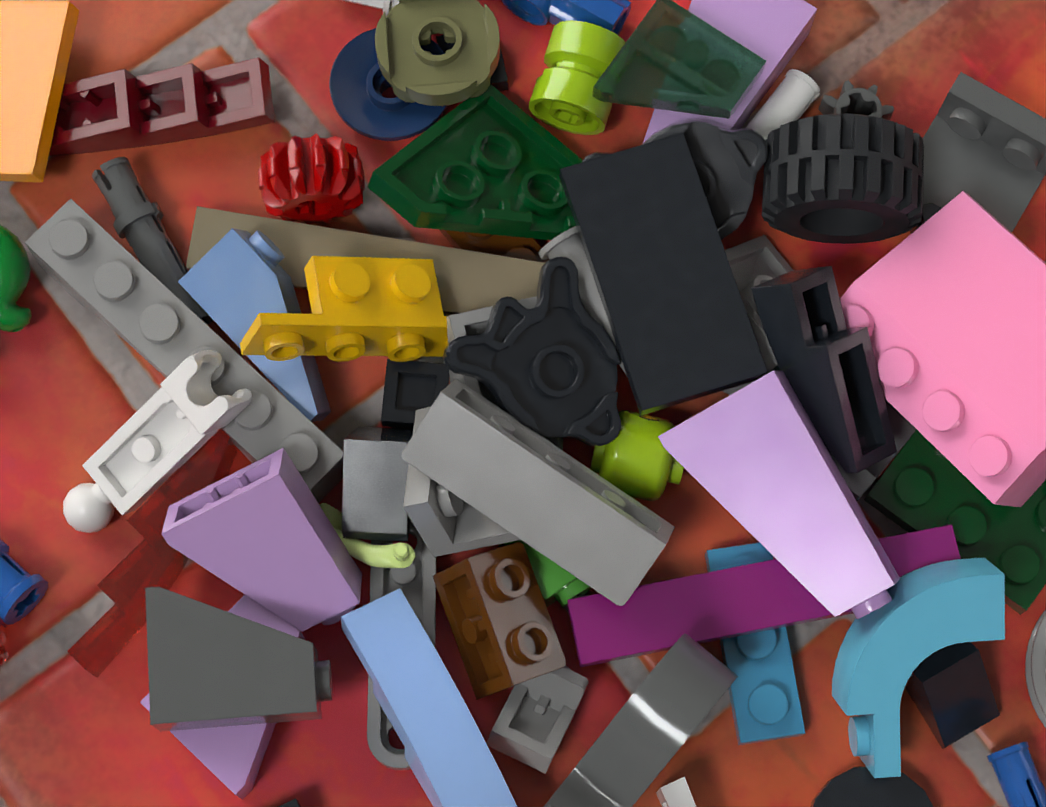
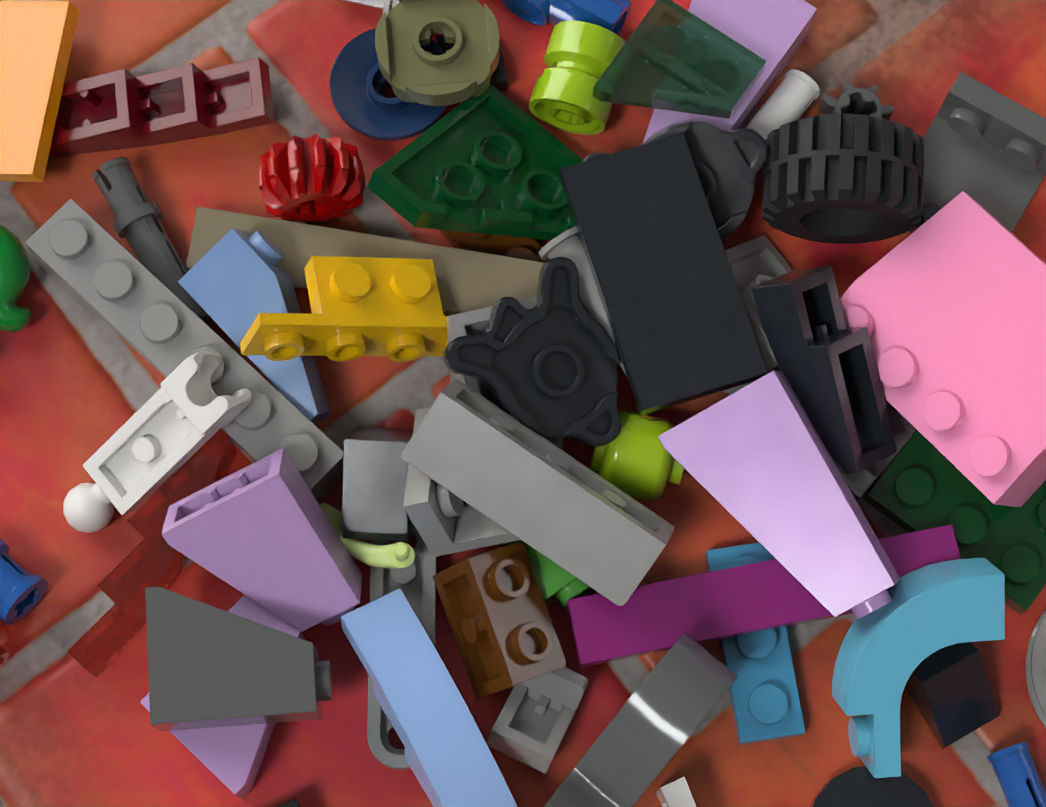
black plate [381,359,450,429] -> none

